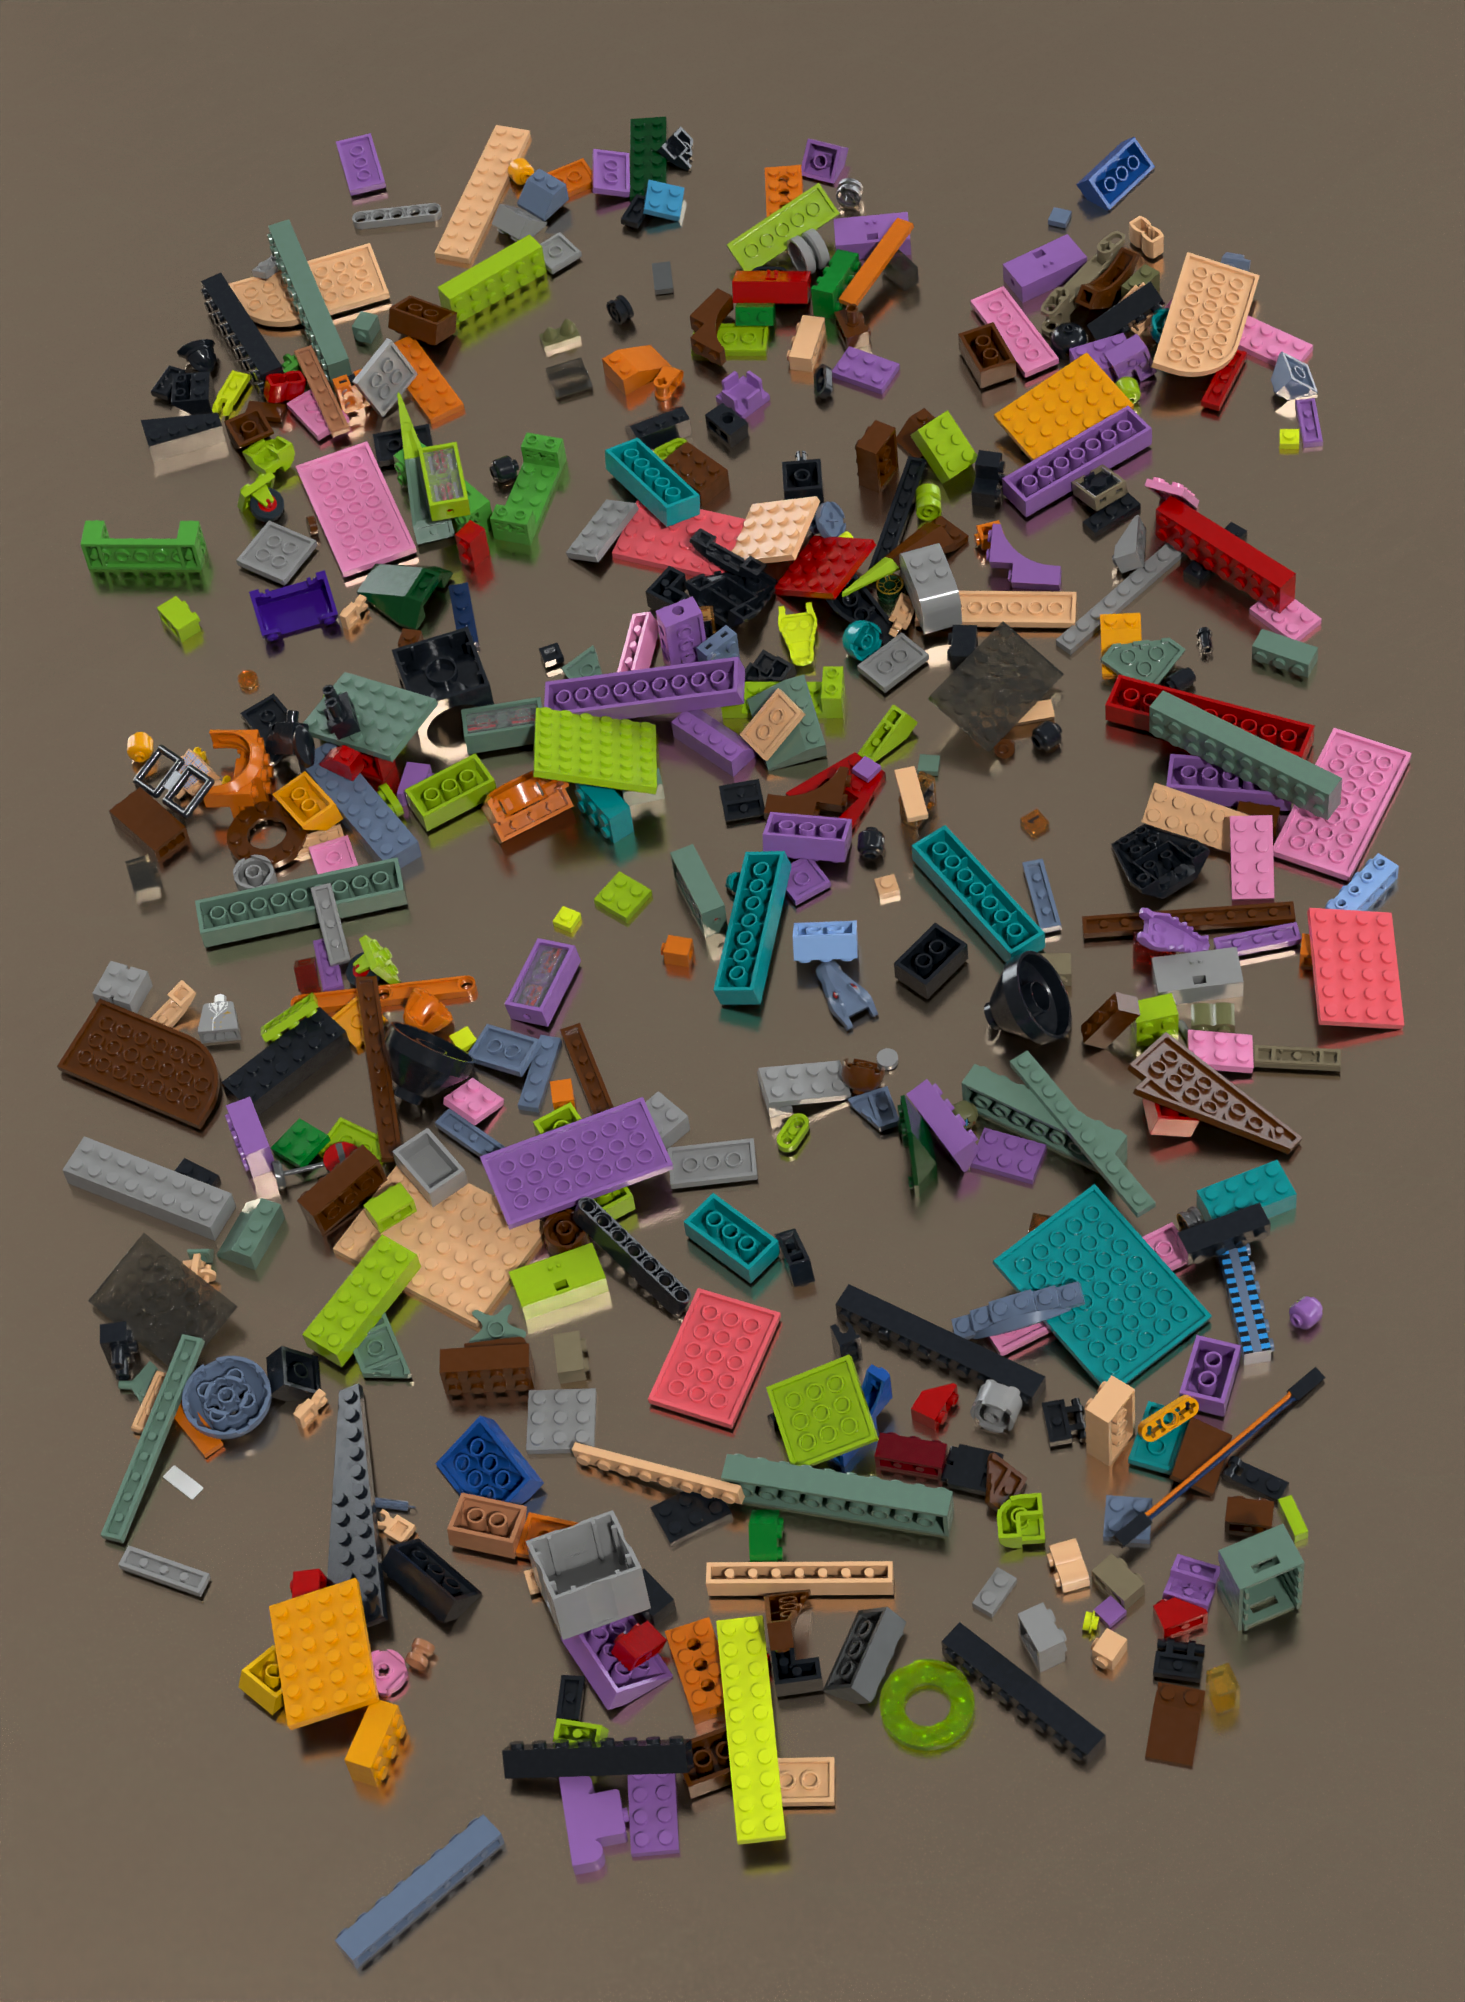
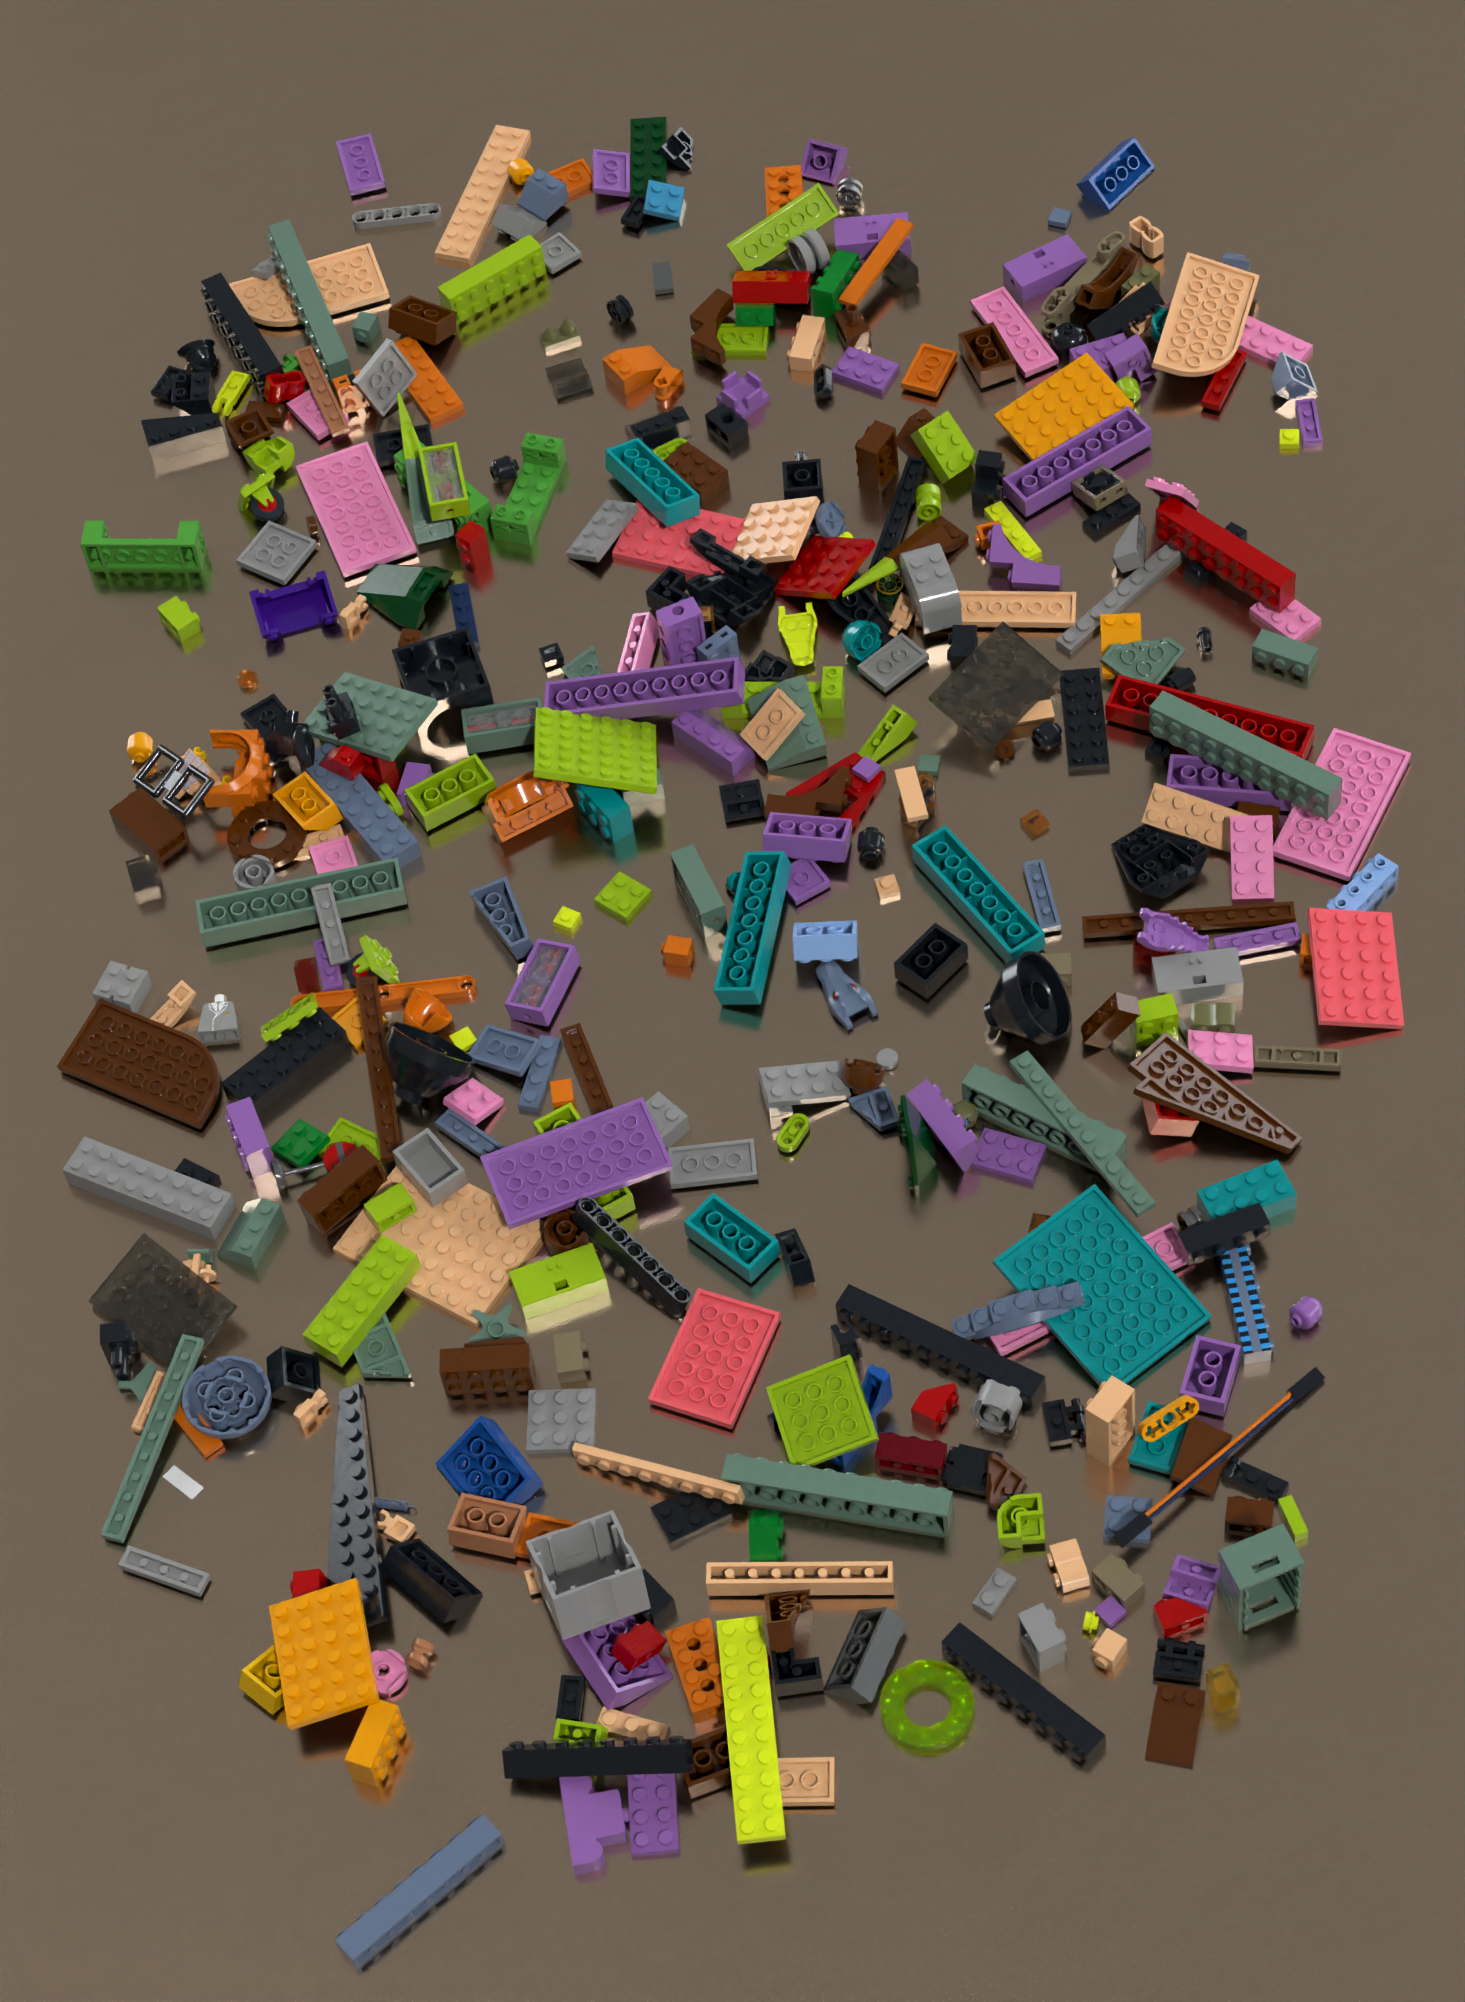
none -> sand blue wedge [468,876,534,960]
none -> light nougat plate [596,1706,670,1740]
none -> orange plate [901,343,958,397]
none -> neon yellow plate [984,501,1042,561]
none -> black plate [1059,668,1110,772]
none -> black tile [1145,736,1172,762]

